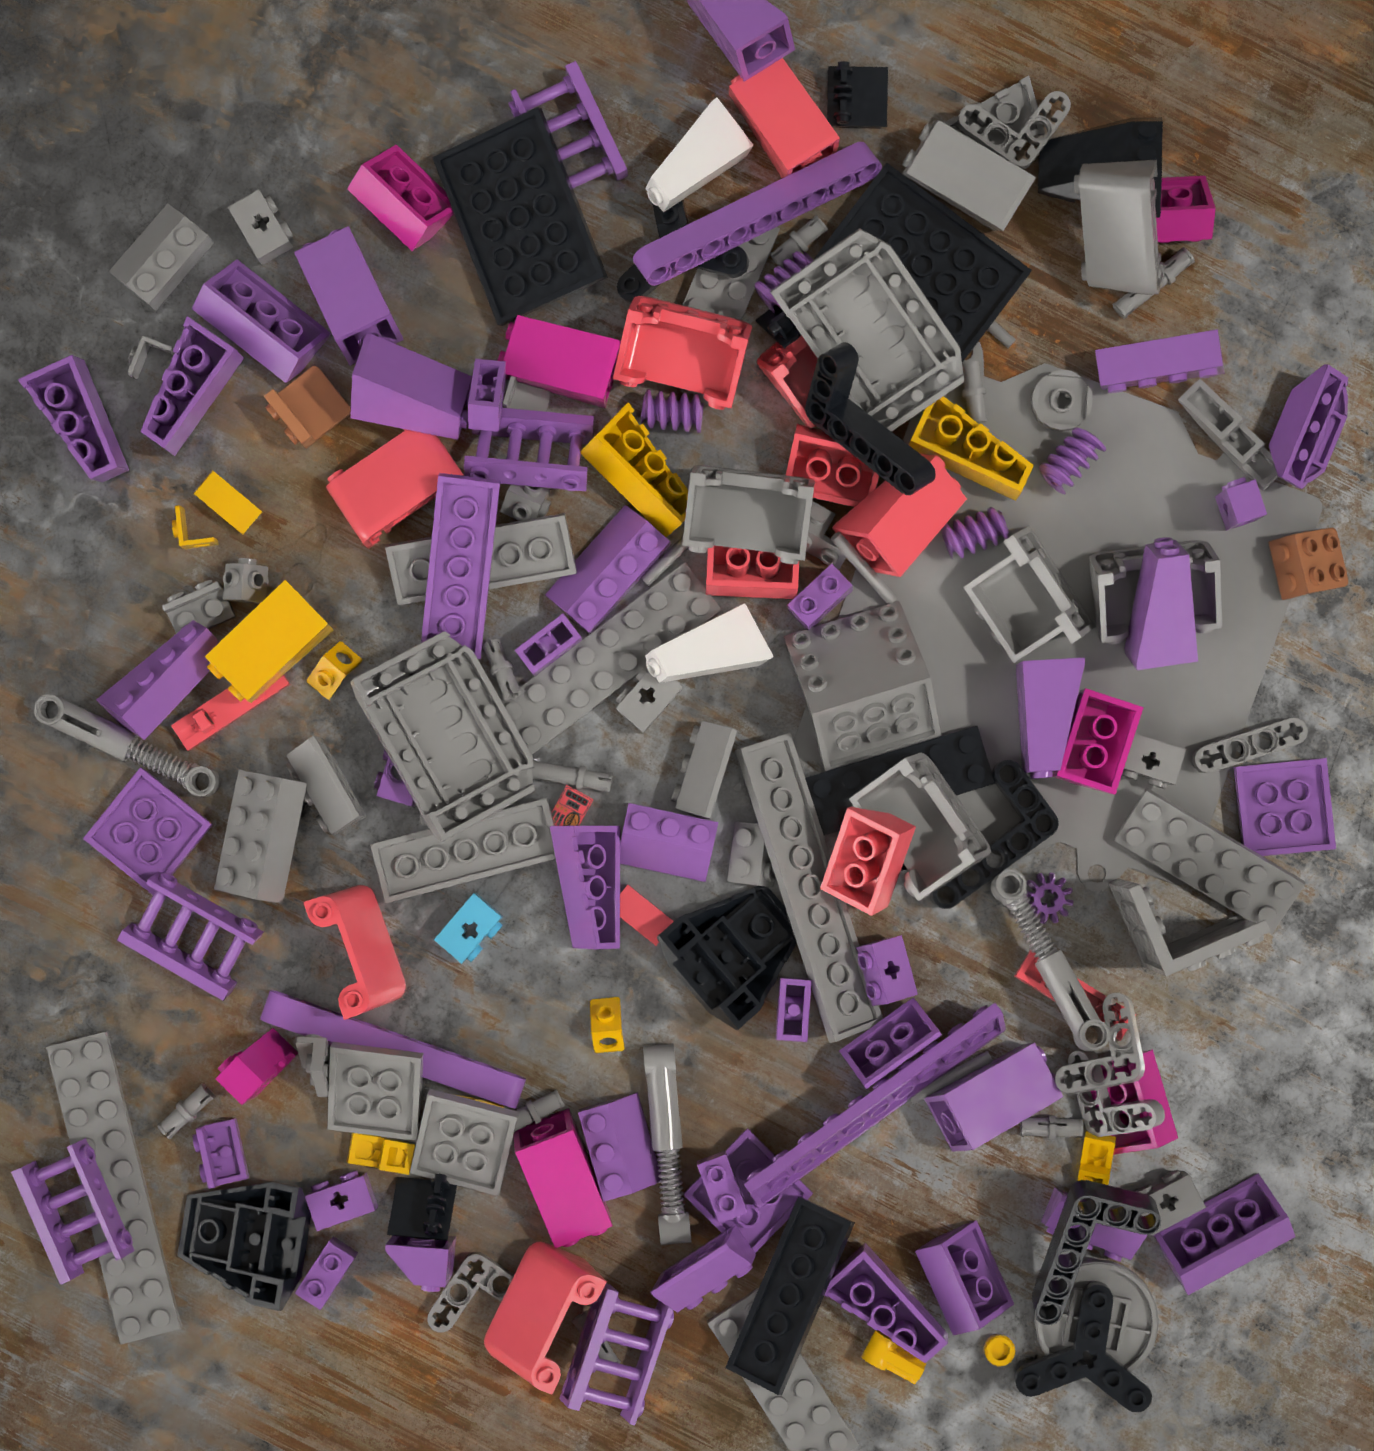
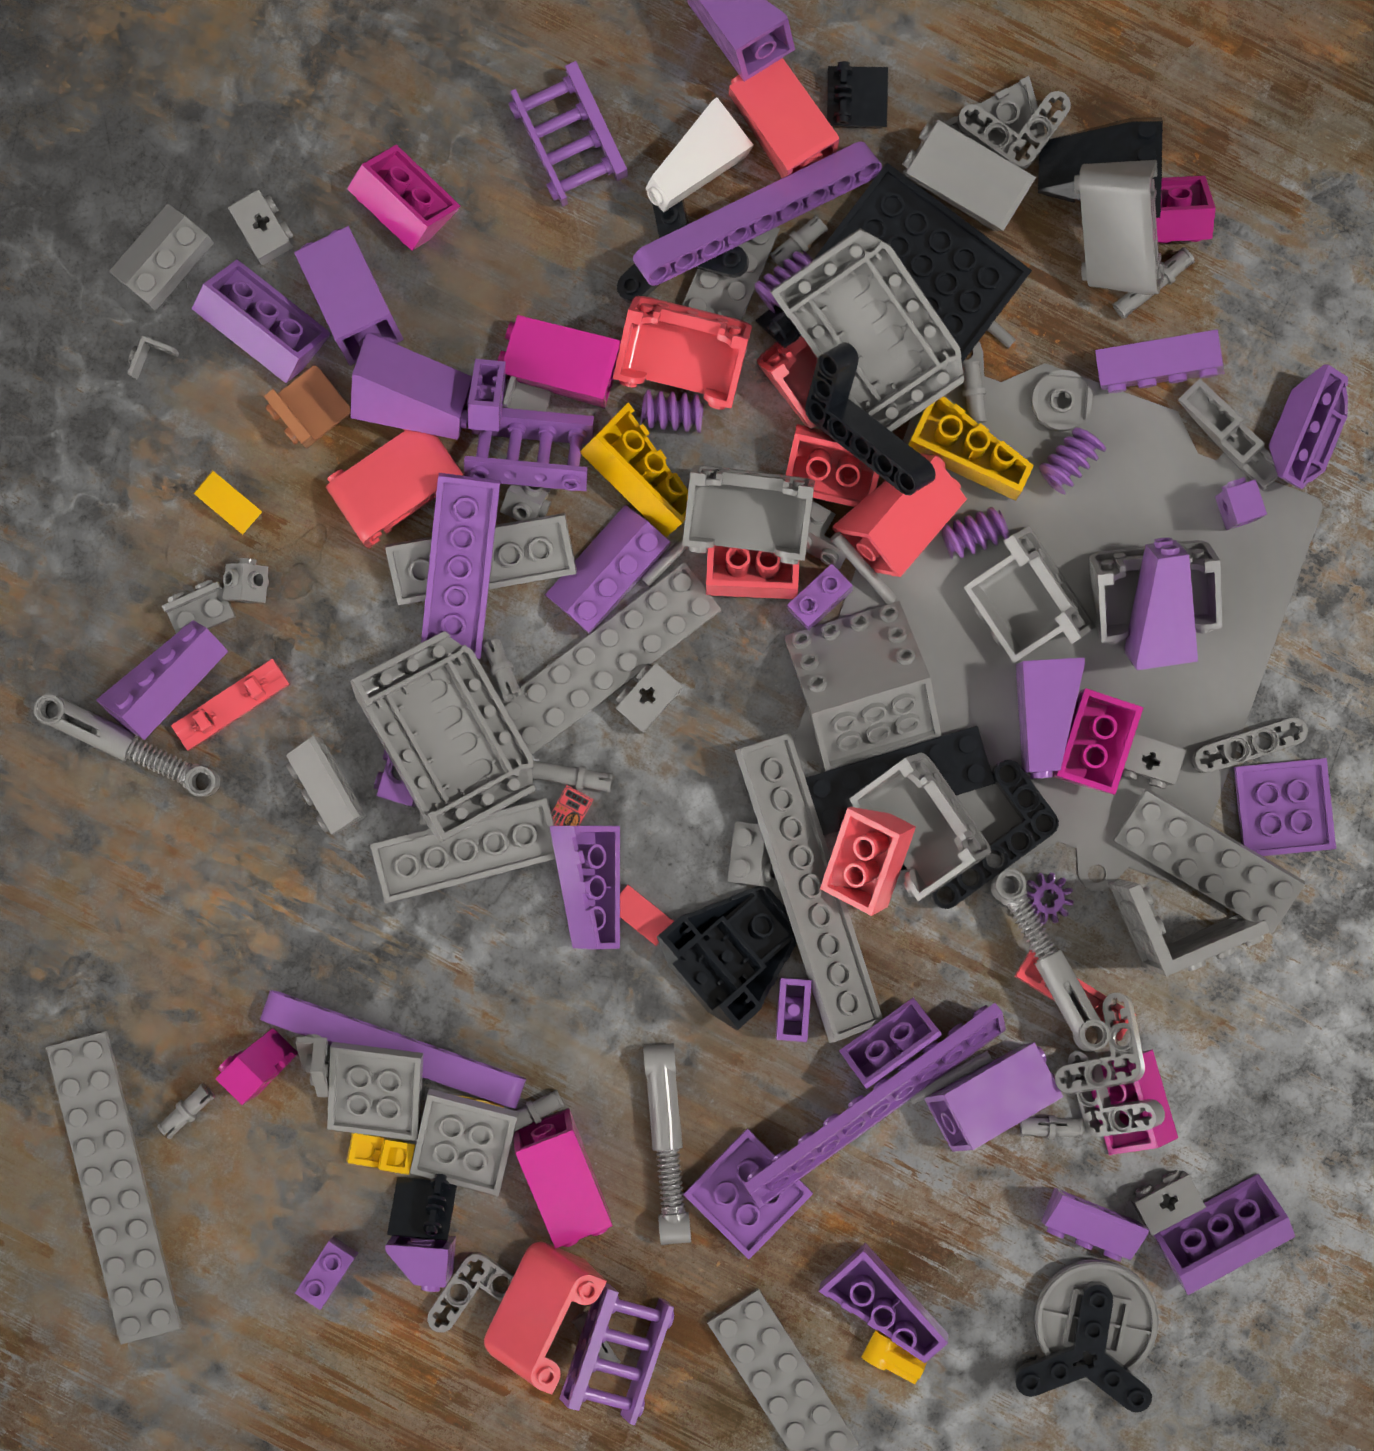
medium lavender fence [11,1138,135,1285] -> none
medium lavender wedge [18,355,129,482] -> none
medium lavender plate [83,767,213,895] -> none
medium lavender fence [117,872,264,1001] -> none
medium lavender wedge [140,316,244,456] -> none
yellow bracket [172,505,219,549] -> none
black wedge [177,1182,311,1311] -> none
medium lavender bracket [193,1118,249,1189] -> none
yellow slope [204,580,334,703] -> none
light grey brick [214,769,307,904] -> none
coral windscreen [303,885,406,1020] -> none
medium lavender brick [305,1170,378,1231] -> none
yellow bracket [307,641,363,700] -> none
black plate [432,107,608,326] -> none
medium azure brick [434,893,503,964] -> none
medium lavender brick [515,613,583,676] -> none
medium lavender slope [578,1092,661,1202] -> none
yellow bracket [590,997,624,1053] -> none
medium lavender slope [620,803,719,882] -> none
white slope [645,603,774,683] -> none
medium lavender slope [651,1225,756,1312] -> none
light grey slope [671,721,738,819] -> none
medium lavender brick [697,1150,748,1223] -> none
black plate [725,1196,855,1395] -> none
medium lavender brick [856,935,918,1006] -> none
medium lavender slope [915,1220,1014,1336] -> none
yellow tile [984,1334,1015,1366] -> none
black beam [1031,1180,1161,1325] -> none
yellow slope [1077,1131,1116,1185] -> none
nougat bracket [1268,528,1348,600] -> none

